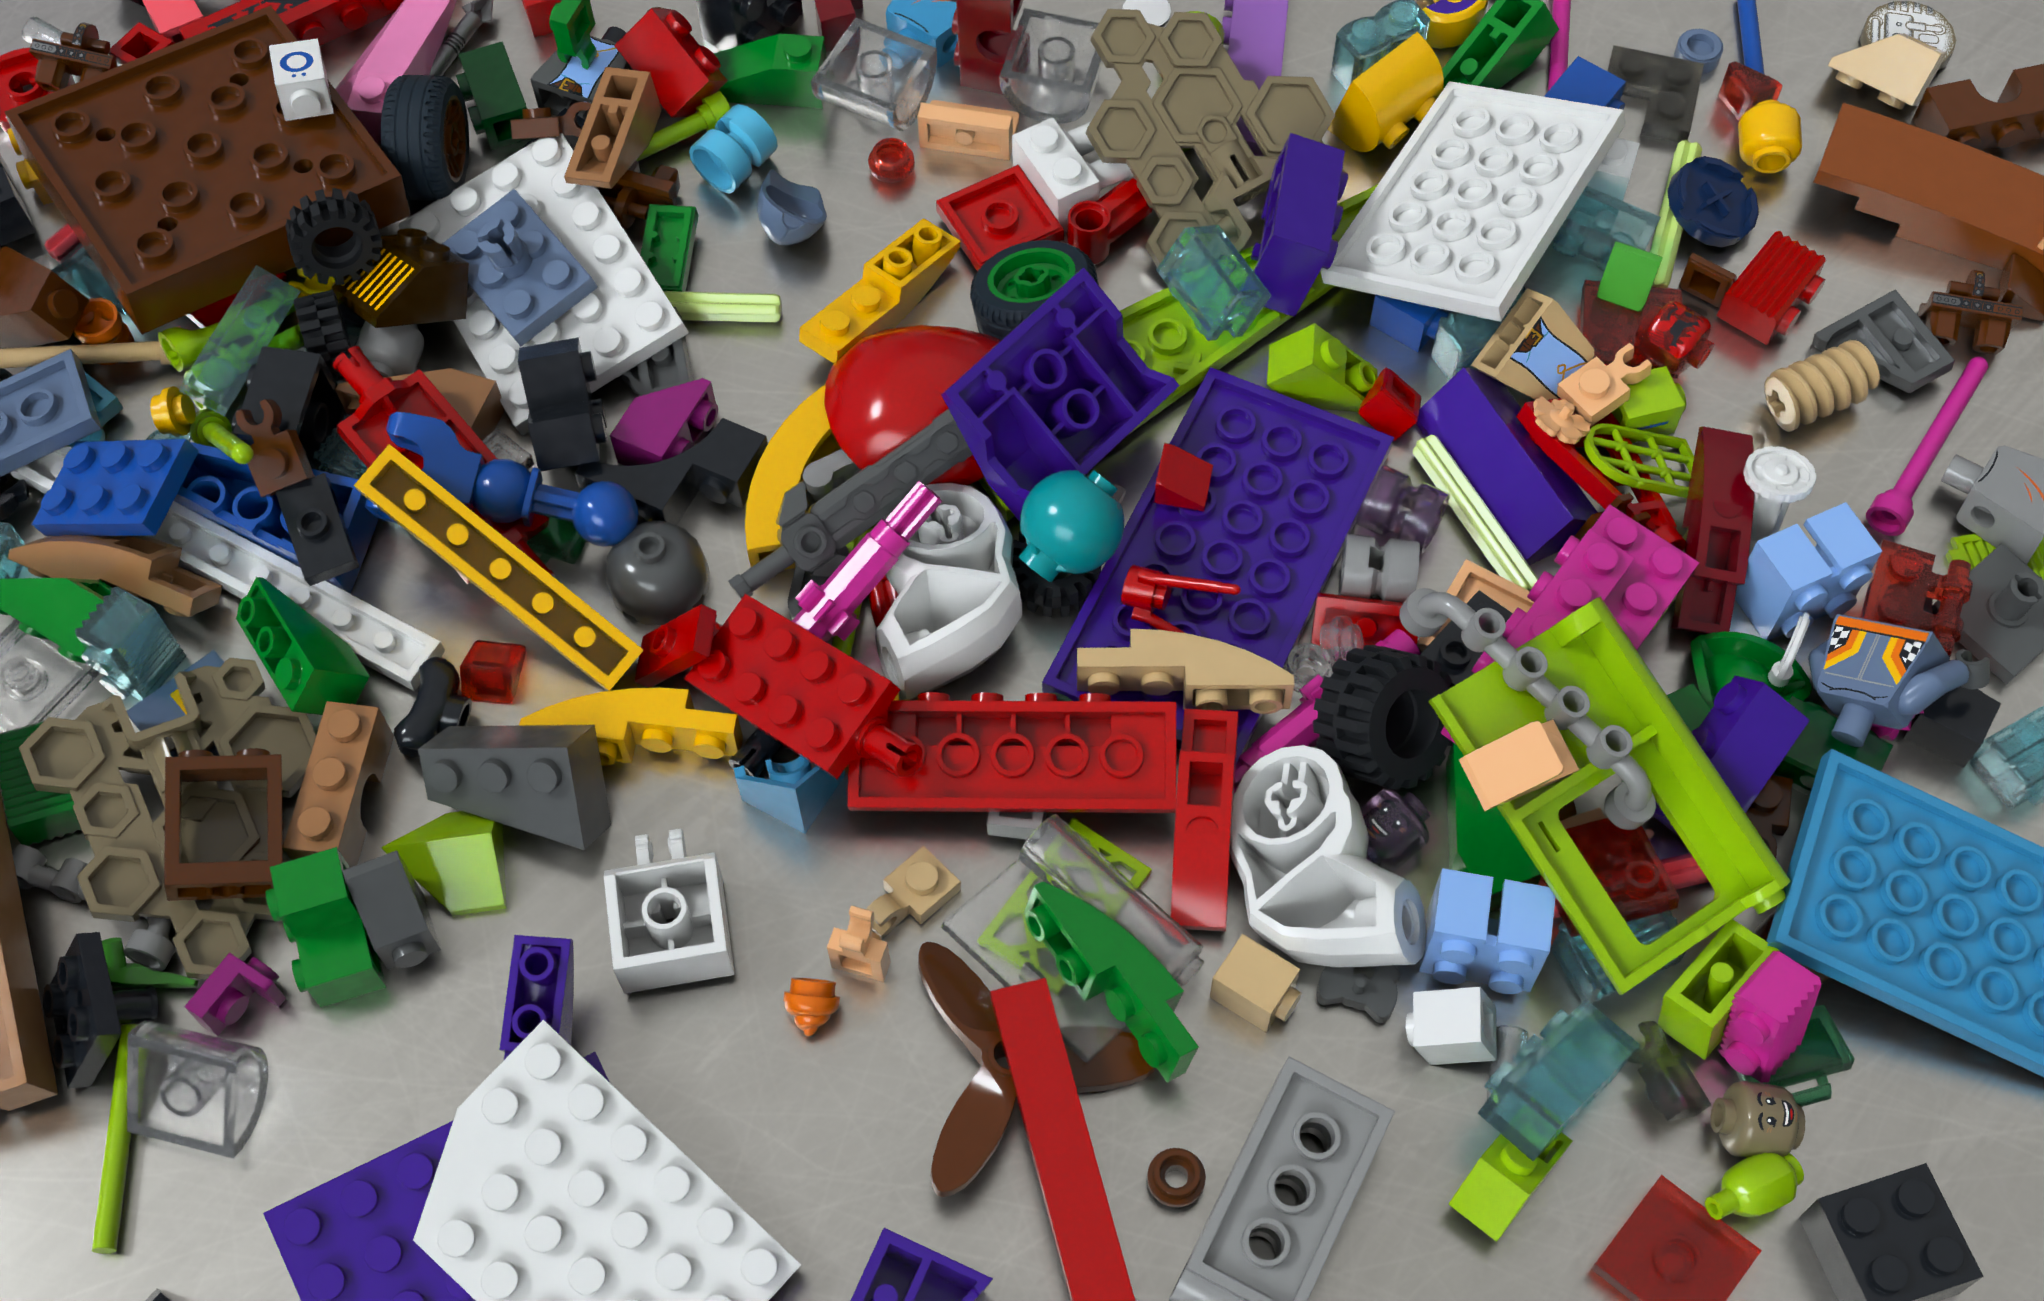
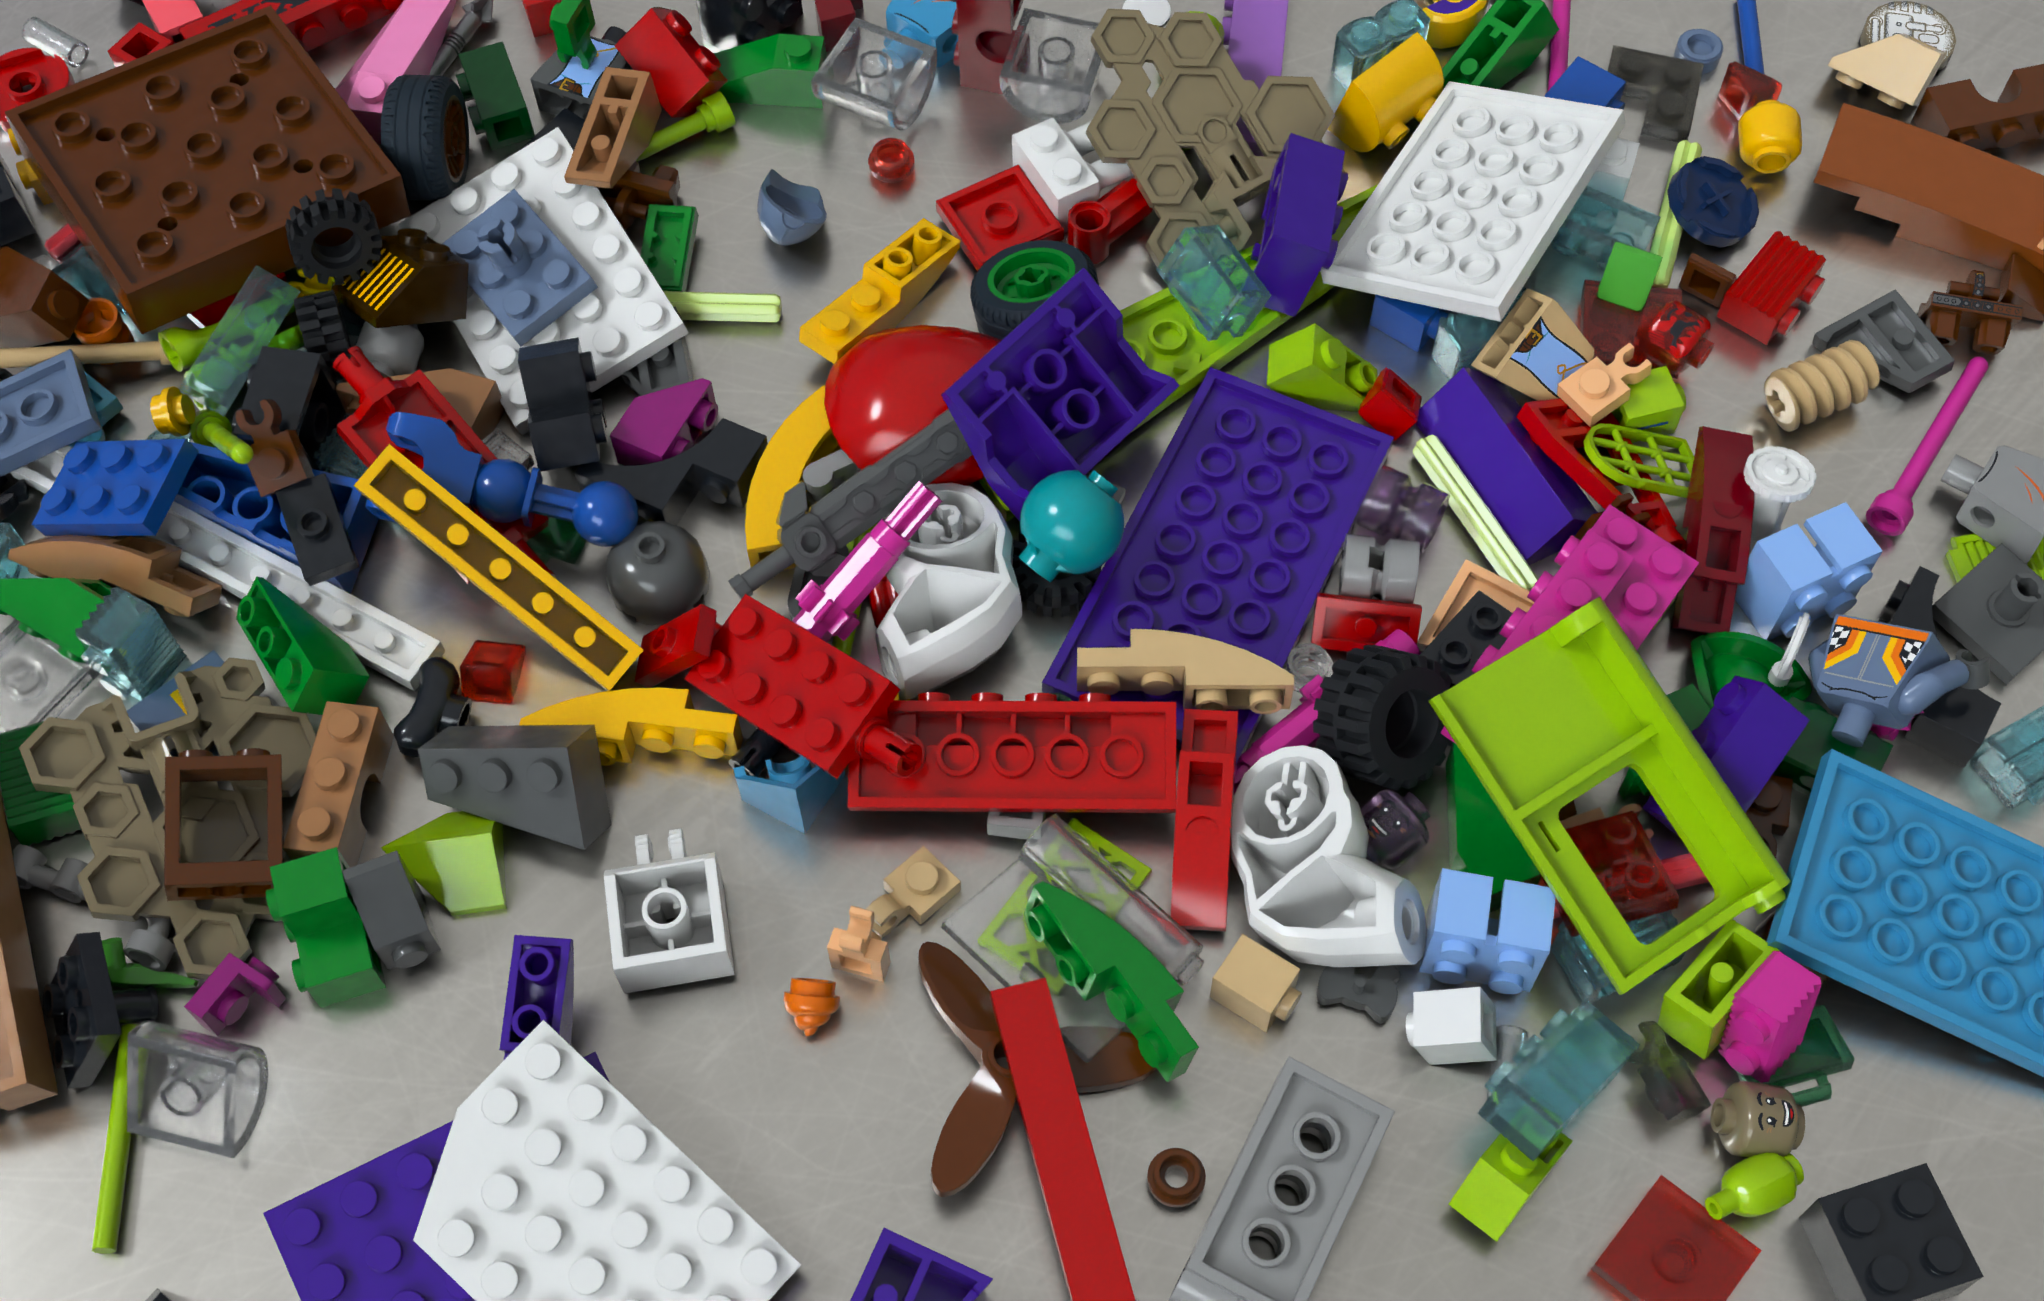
reddish brown hips [29,22,117,92] -> none
white brick [269,38,334,121] -> none
reddish brown plate [510,101,592,139] -> none
medium azure wheel [689,104,778,194] -> none
light nougat panel [917,100,1019,160] -> none
red plant [1121,564,1241,633] -> none
red slope [1154,443,1213,511] -> none
clear plate [1320,615,1364,664] -> none
light grey bar [1399,588,1656,830] -> none
light nougat slope [1458,719,1579,811] -> none
light nougat plant [1533,396,1591,444] -> none
clear red plate [1860,539,1973,657] -> none

